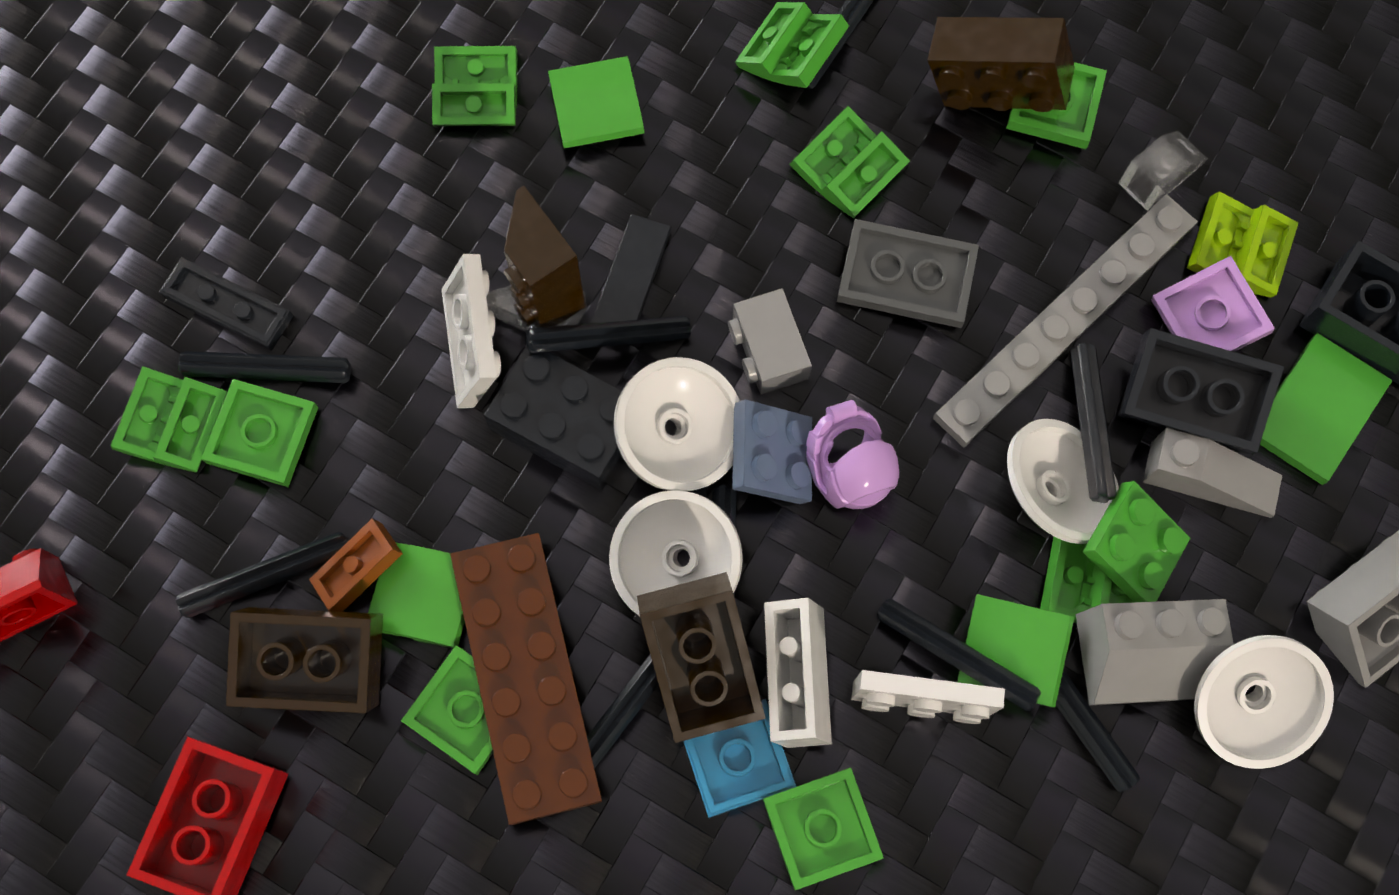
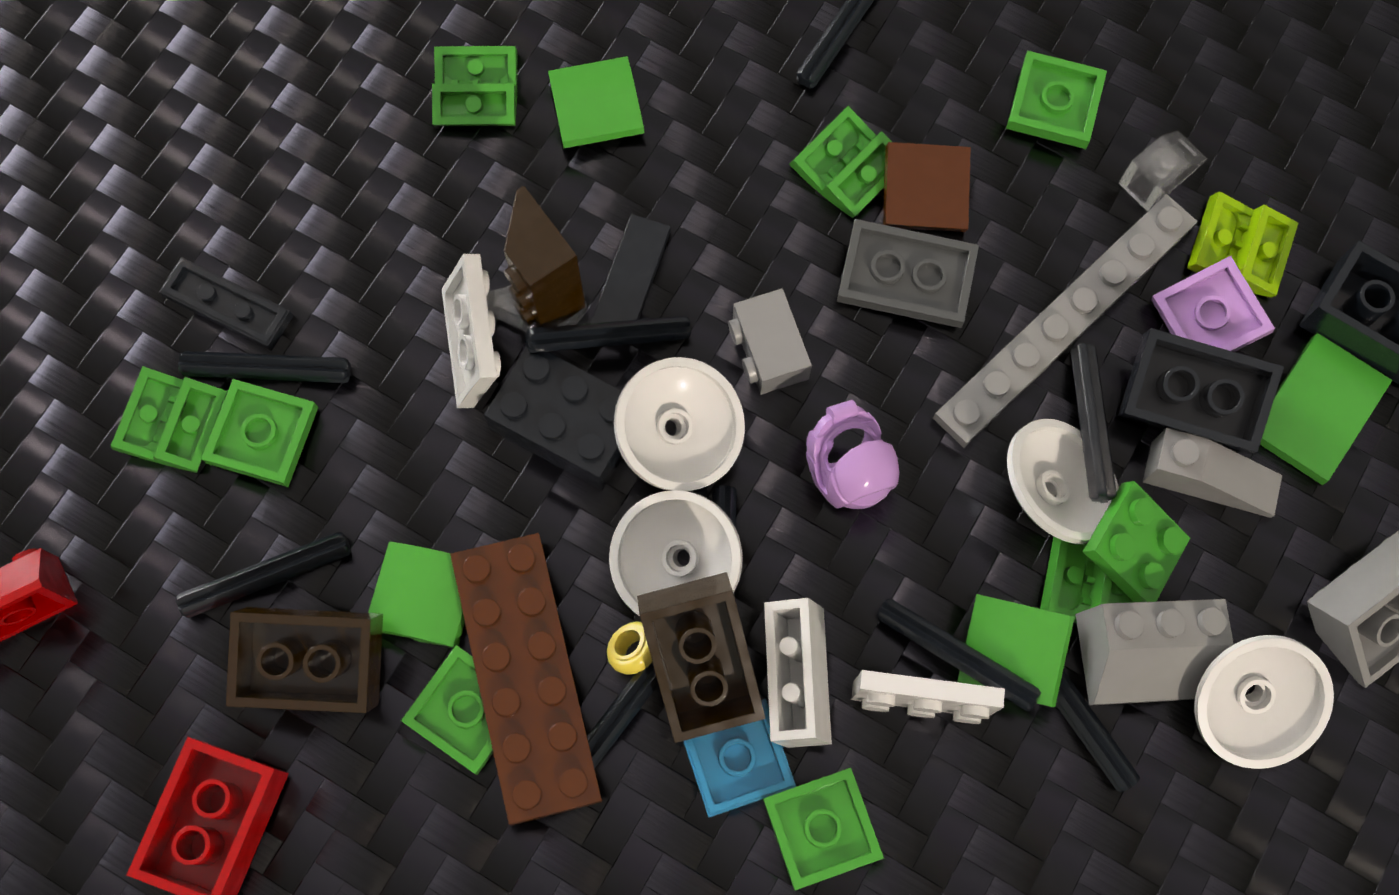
dark orange plate [309,518,403,612] -> none
sand blue plate [732,399,812,504] -> none
bright green slope [735,2,849,88] -> none
dark brown brick [928,17,1075,112] -> none
none -> light yellow piece [606,621,652,675]
none -> reddish brown tile [883,142,971,232]

